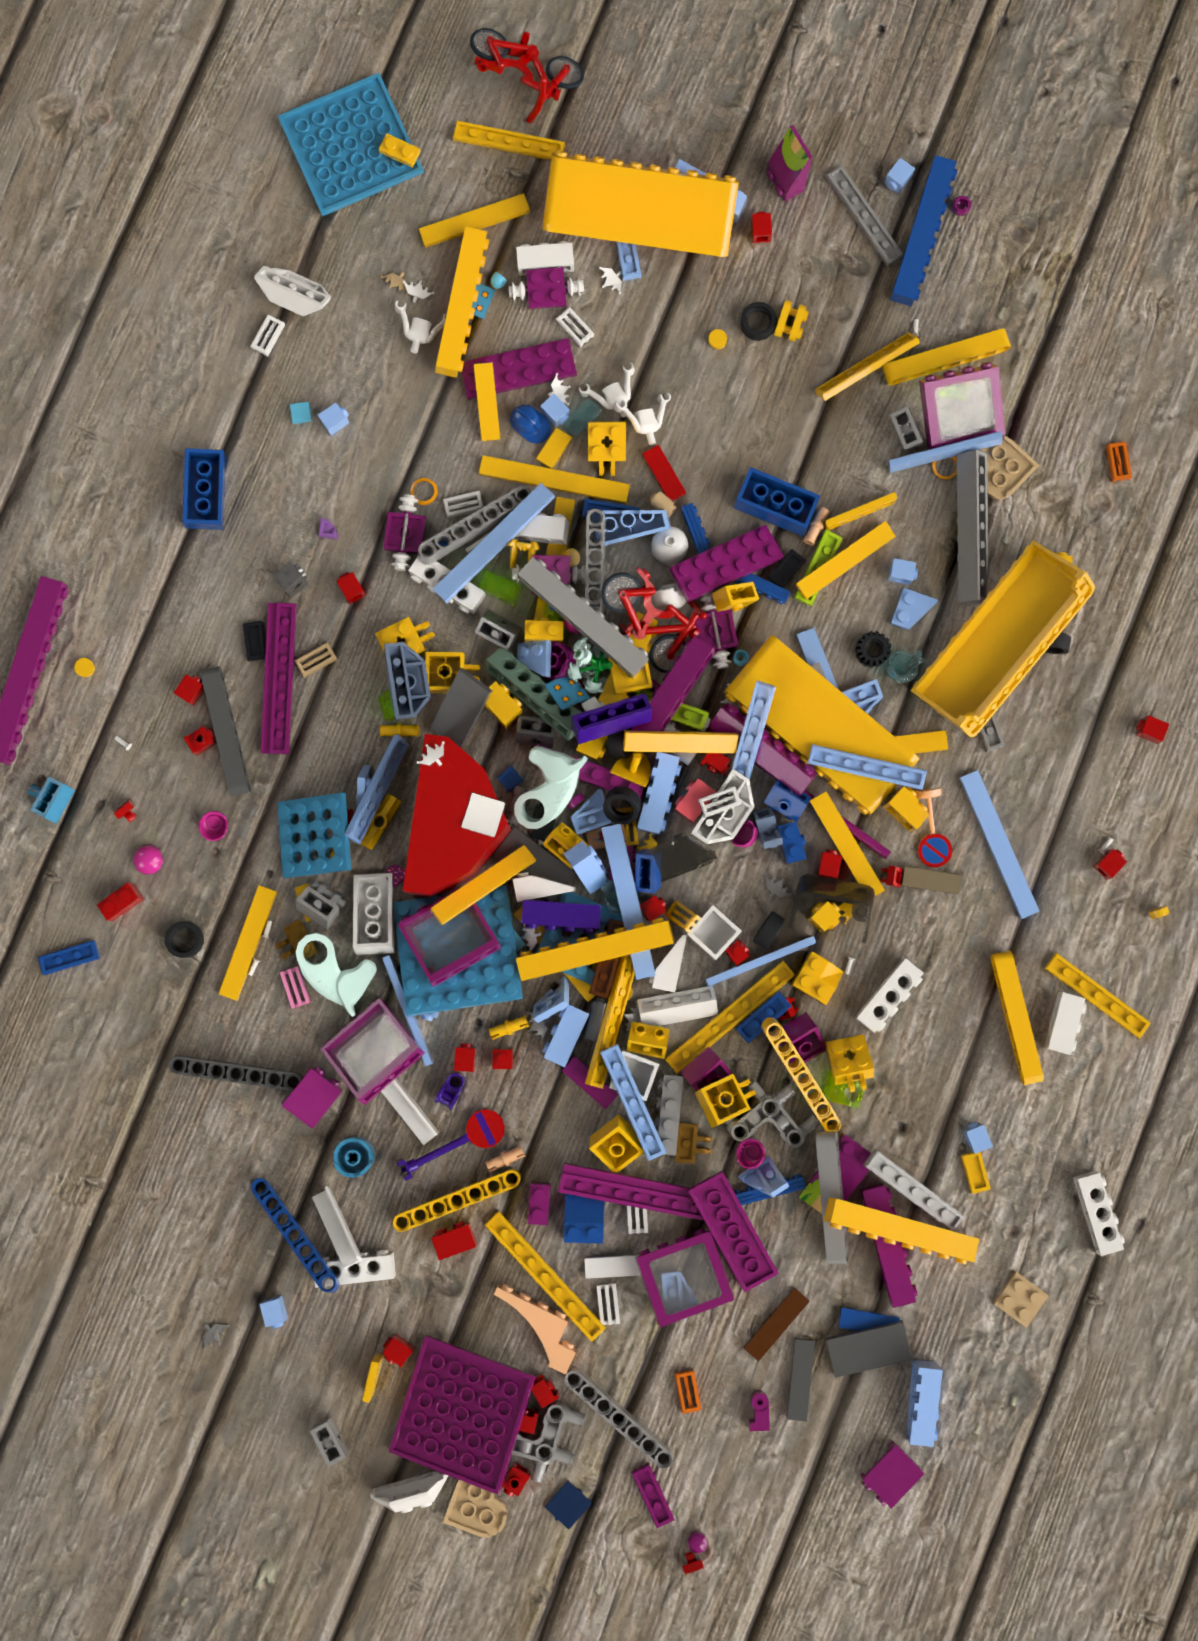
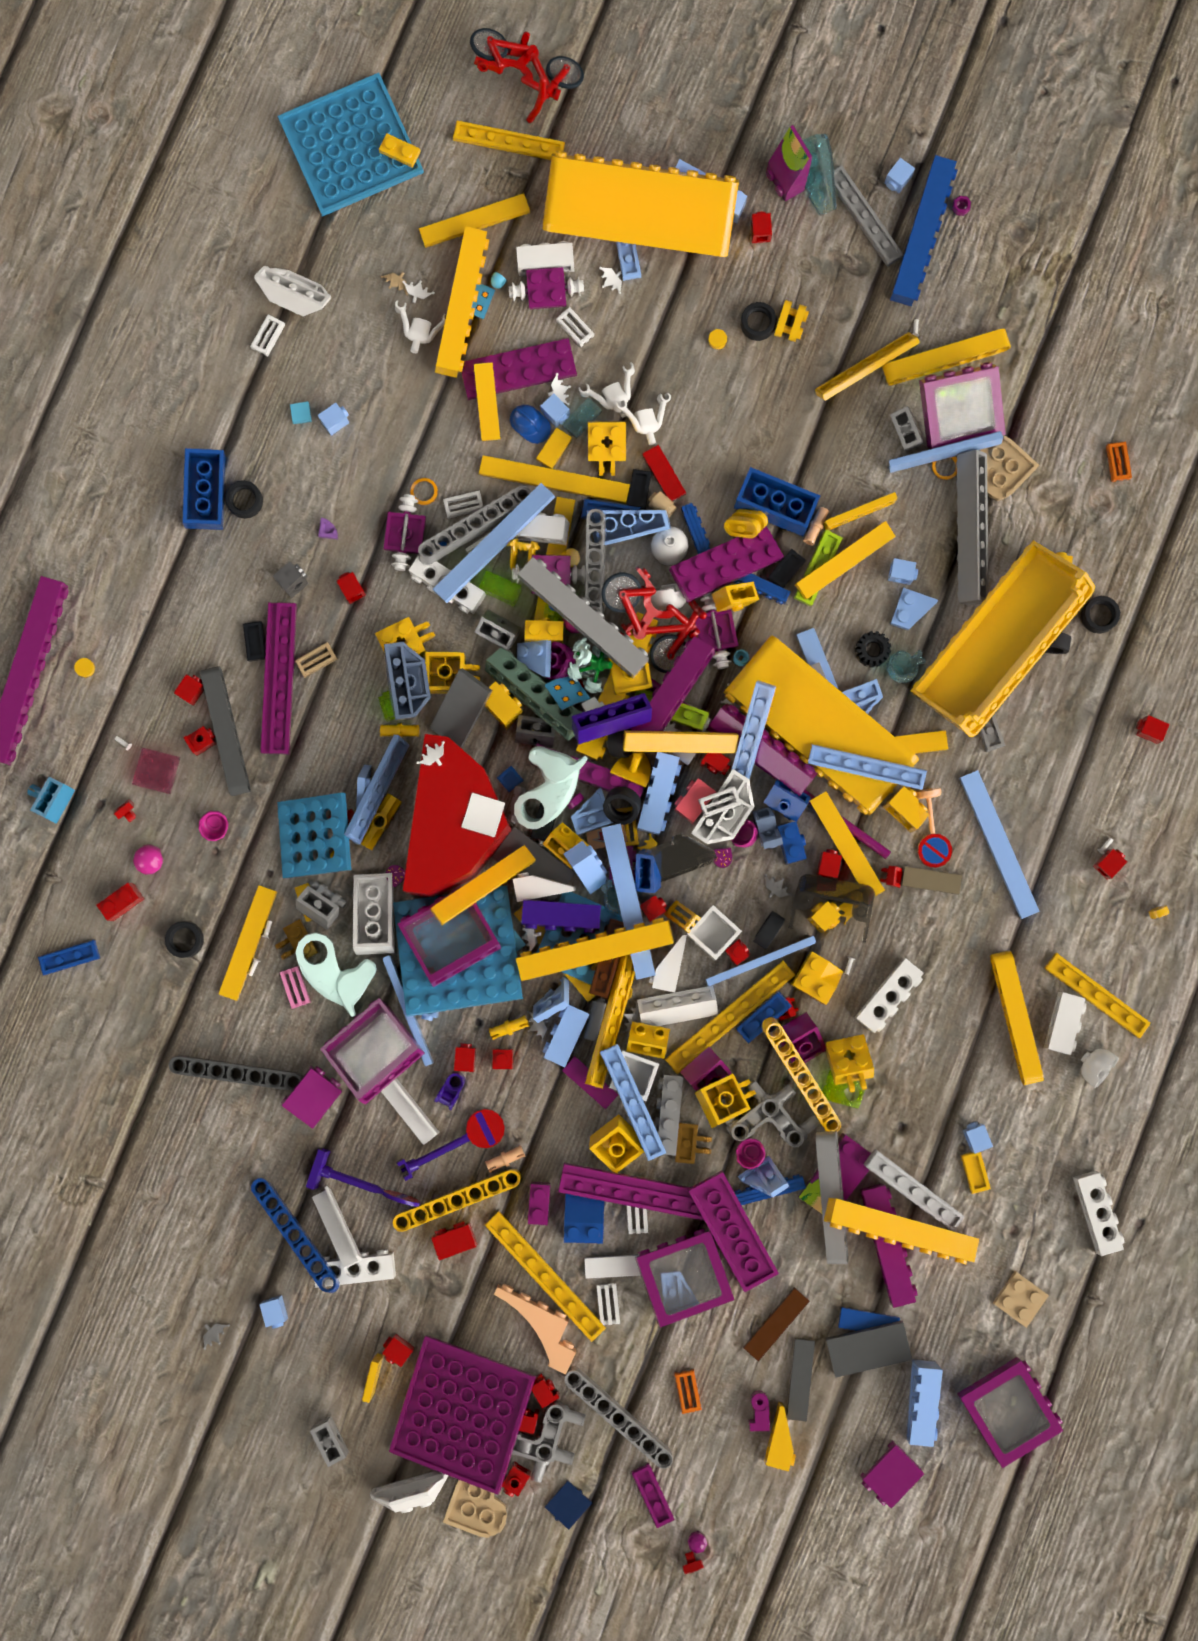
dark azure brick [333,1136,376,1178] -> none
none -> clear pink tile [132,748,180,794]
none -> black tyre [225,480,263,519]
none -> dark purple piece [306,1148,420,1207]
none -> black tile [627,469,651,510]
none -> magenta tile [712,848,732,868]
none -> yellow brick [724,509,768,538]
none -> yellow slope [764,1401,796,1472]
none -> clear light blue wedge [803,134,837,216]
none -> piece [957,1357,1063,1468]
none -> black tyre [1081,596,1121,634]
none -> white cylinder [1081,1049,1119,1088]

